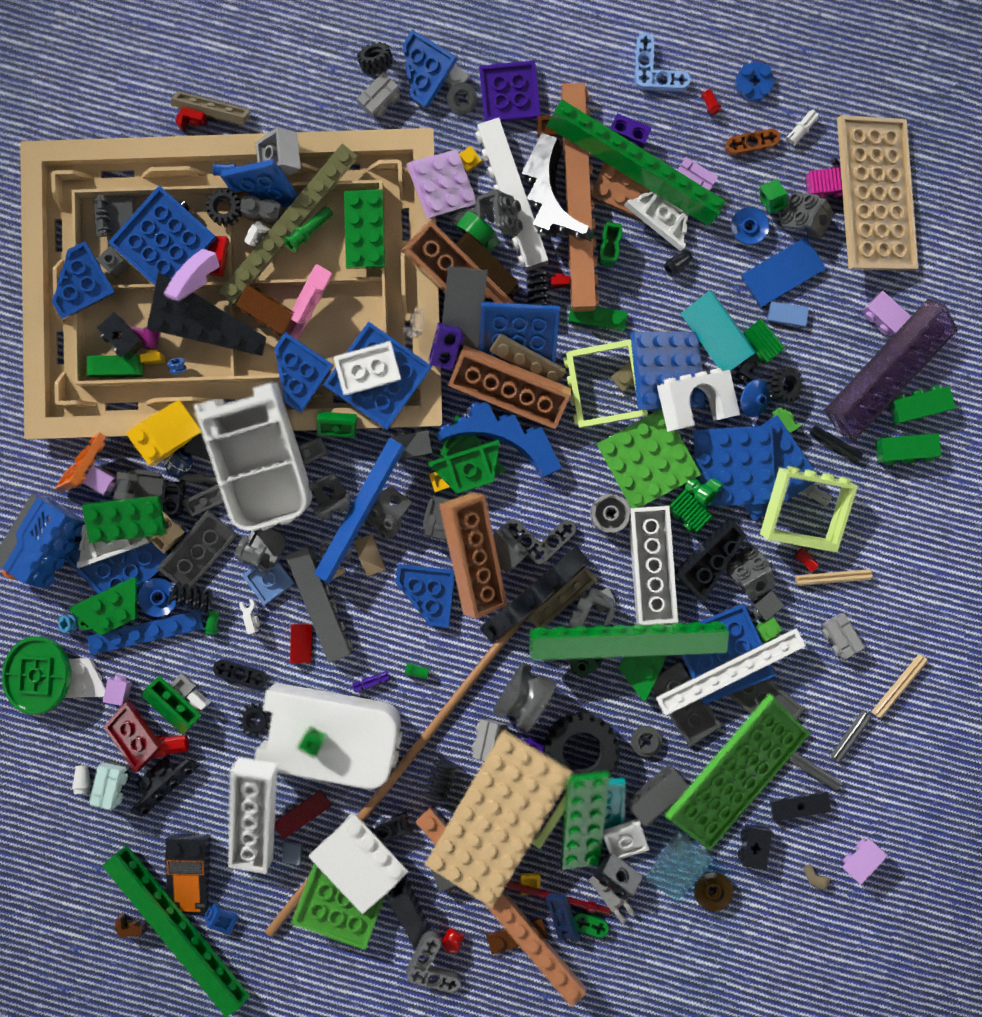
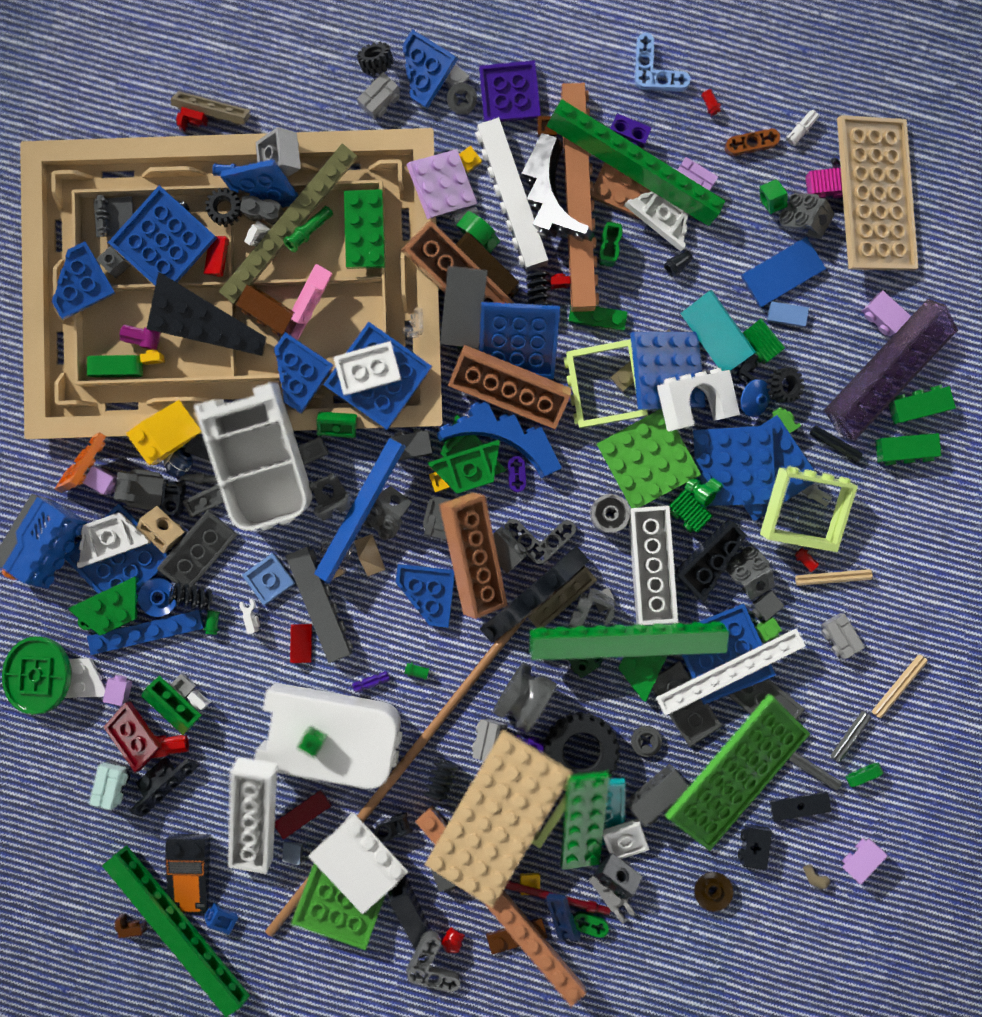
dark azure bush [58,615,78,633] -> none
white cone [72,765,92,794] -> none
green plate [82,495,167,543] -> none
black brick [97,312,146,359] -> none
lavender slope [164,249,220,301] -> none
blue bush [167,358,187,374] -> none
black beam [213,659,269,688] -> none
dark grey piece [234,528,287,574] -> none
black gear [238,703,272,738] -> none
dark purple brick [428,323,464,370] -> none
dark grey piece [475,189,523,237] -> none
dark tan plate [490,333,566,383] -> none
clear light blue slope [645,830,714,901] -> none
blue dish [731,207,769,245] -> none
blue plate [735,62,774,102] -> none
none -> dark purple beam [508,456,526,493]
none -> green beam [846,763,884,787]

